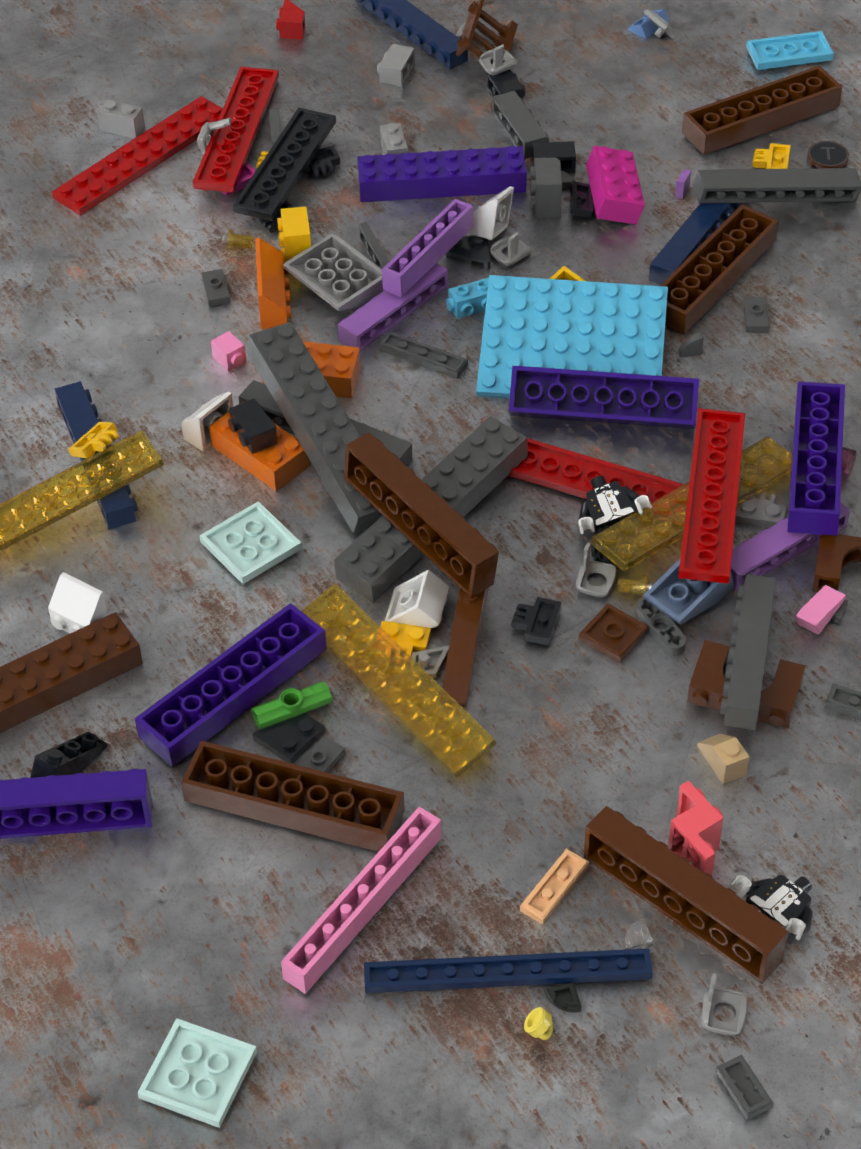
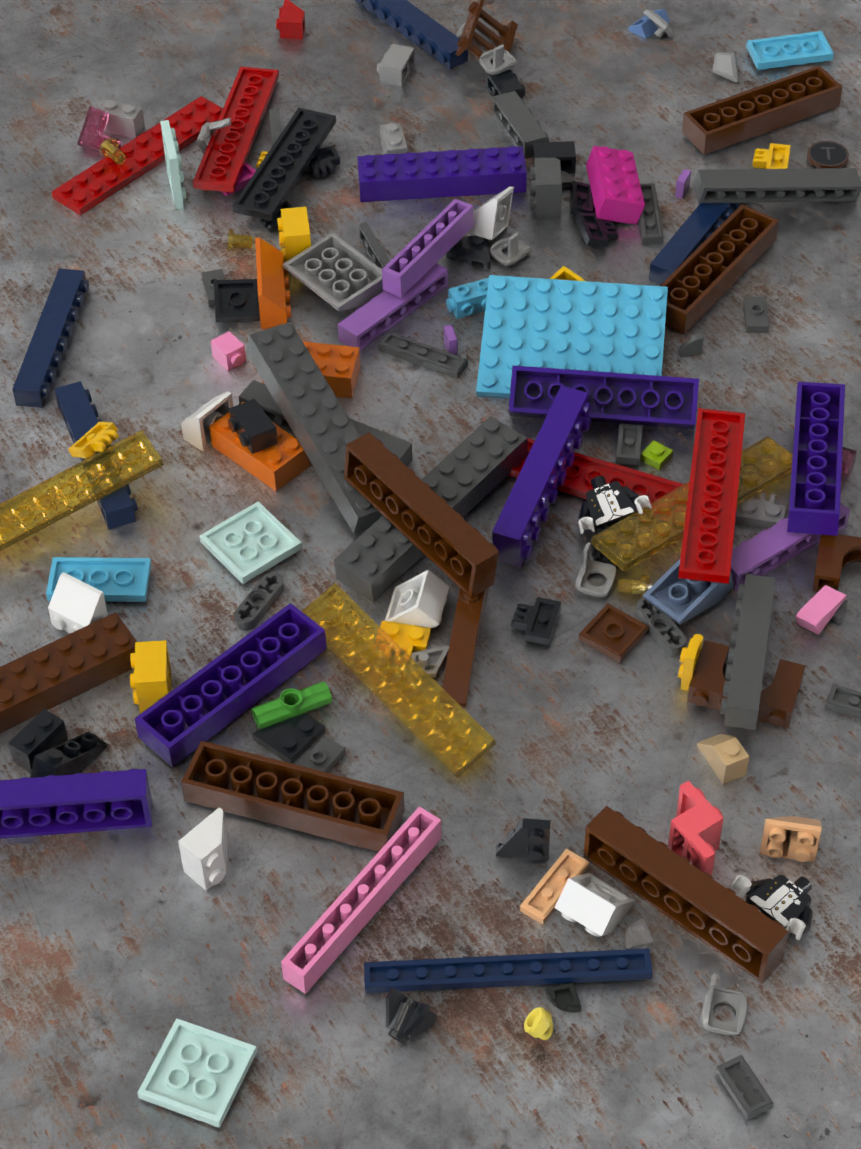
none -> black brick [8,709,68,773]
none -> dark blue brick [12,268,89,408]
none -> medium azure plate [46,557,152,602]
none -> clear pink brick [77,106,121,156]
none -> clear yellow piece [99,138,126,165]
none -> yellow brick [130,640,172,714]
none -> light aqua plate [160,120,187,210]
none -> white slope [178,807,228,891]
none -> black plate [214,279,260,322]
none -> dark grey beam [234,572,284,631]
none -> black brick [385,988,437,1043]
none -> medium lavender tile [443,325,458,355]
none -> dark purple brick [492,386,591,568]
none -> black wing [496,818,551,861]
none -> white slope [554,873,636,937]
none -> black hinge [575,213,619,247]
none -> dark grey plate [616,424,643,465]
none -> dark grey tile [638,183,664,244]
none -> lime plate [640,440,673,470]
none -> yellow hinge [678,634,703,691]
none -> light grey piece [712,52,739,84]
none -> light nougat slope [760,816,822,862]

